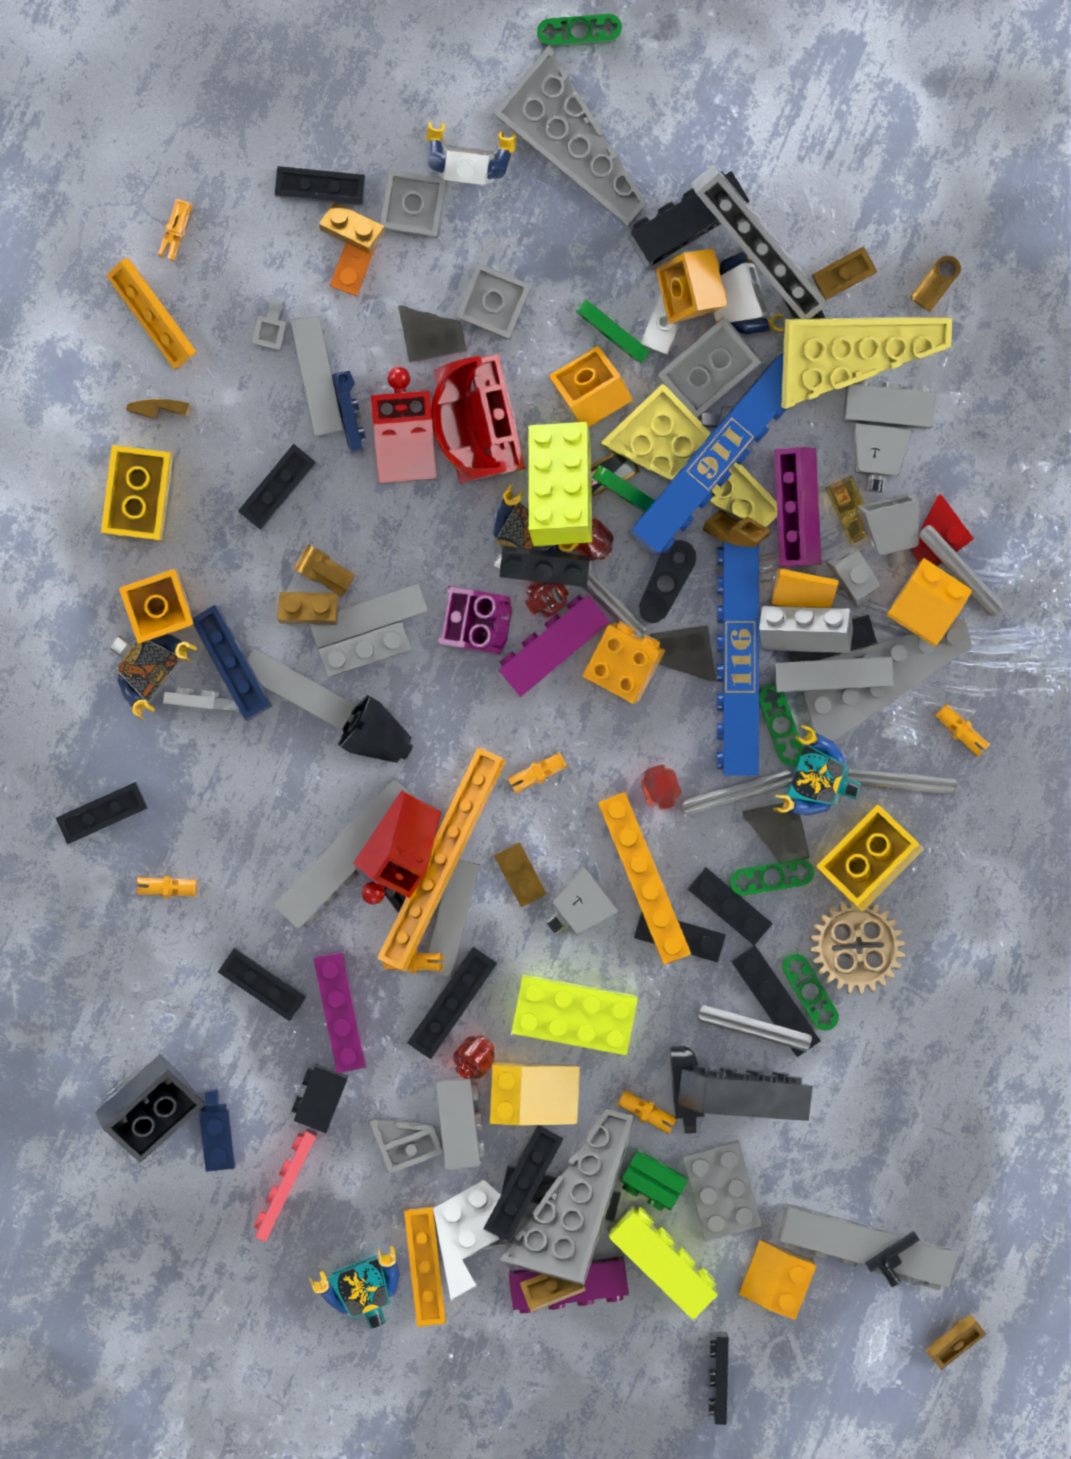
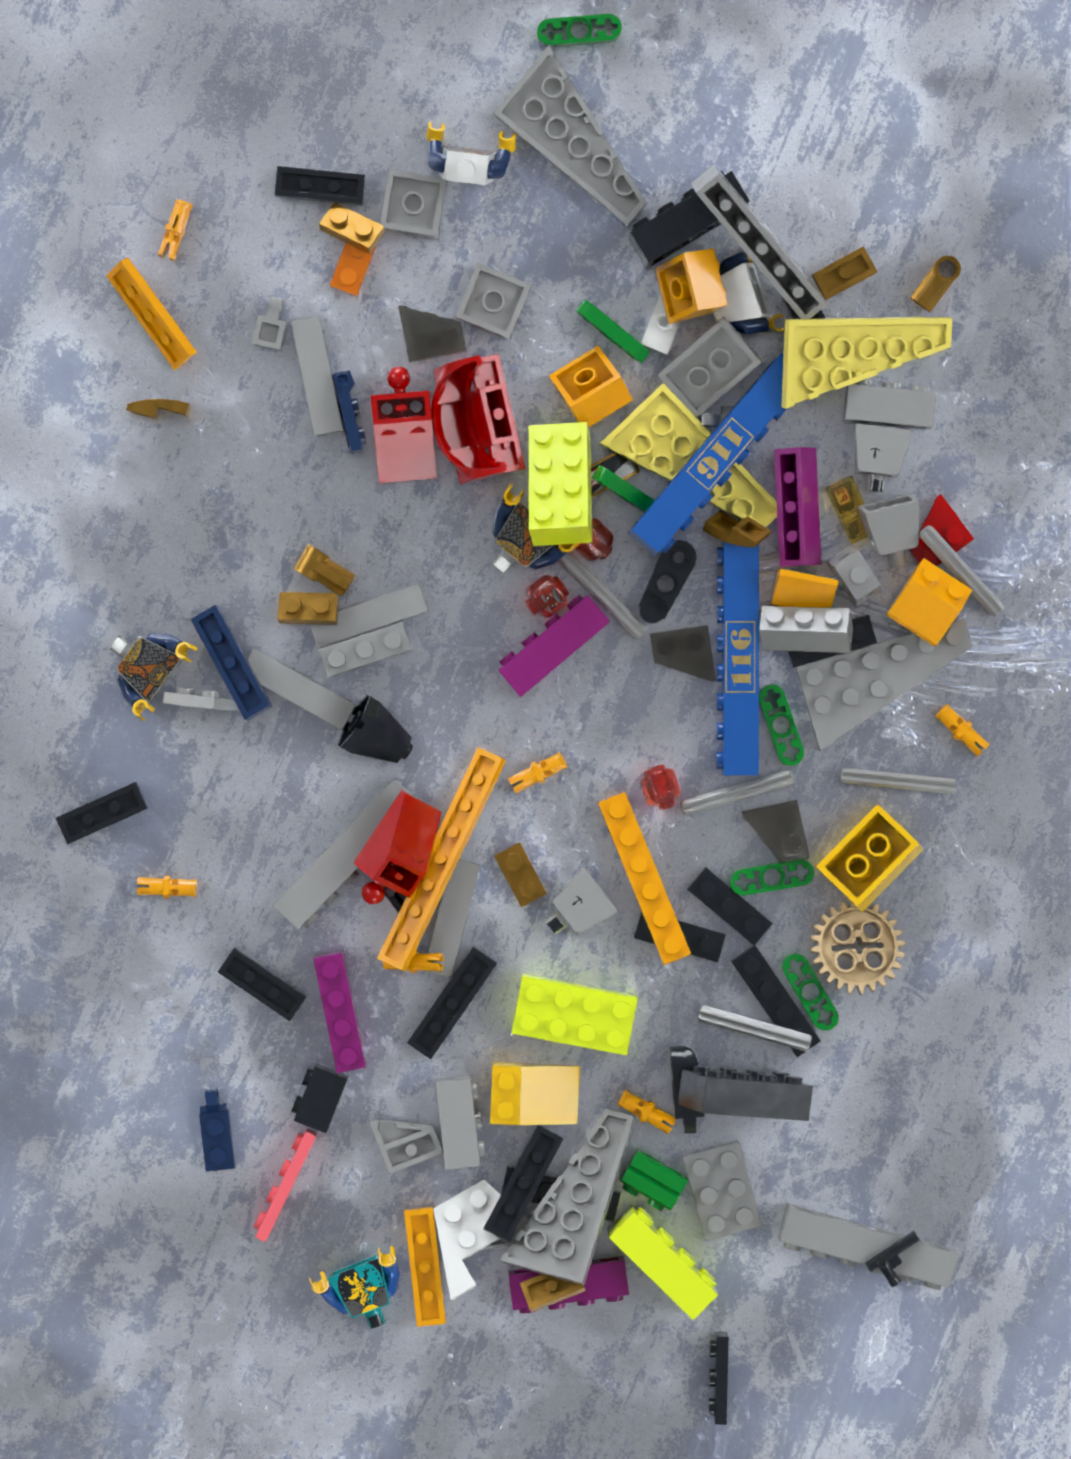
black slope [95,1054,205,1163] -> none
yellow brick [101,445,174,542] -> none
light orange slope [119,569,194,644] -> none
black plate [238,443,316,530] -> none
magenta slope [438,586,512,654] -> none
clear red head [453,1035,496,1079] -> none
black plate [499,546,591,587] -> none
light orange brick [583,621,666,704] -> none
light orange slope [739,1239,817,1320] -> none
torso [773,725,862,816] -> none
light grey tile [775,657,894,692] -> none
pearl gold plate [925,1314,987,1370] -> none

